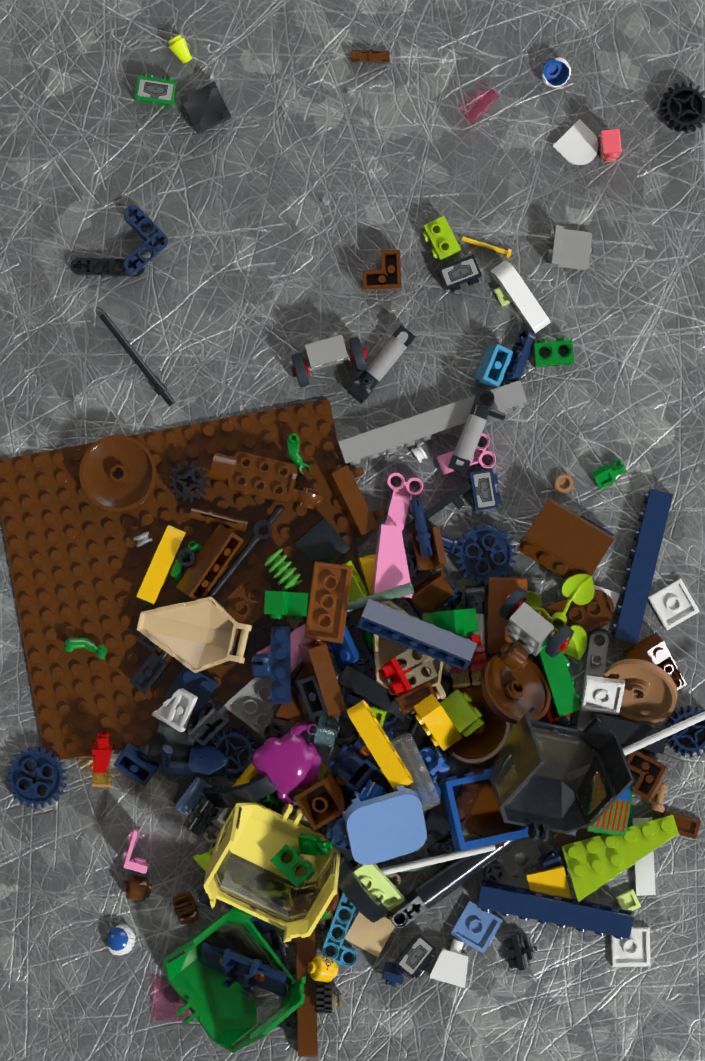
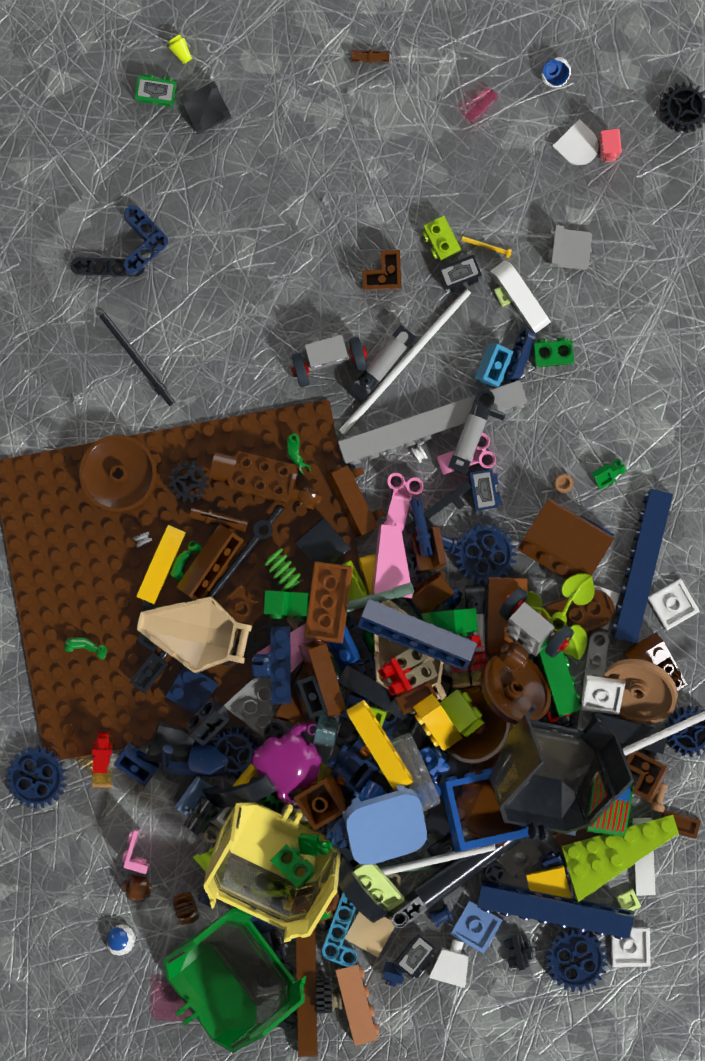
white wing [152,688,198,732] -> none
black bush [177,549,195,566] -> none
dark blue piece [200,940,287,997] -> none
yellow head [308,956,338,982] -> none
none -> nougat brick [335,963,380,1046]
none -> white piece [339,288,471,435]
none -> dark blue bush [429,904,453,928]
none -> dark blue gear [545,929,608,992]

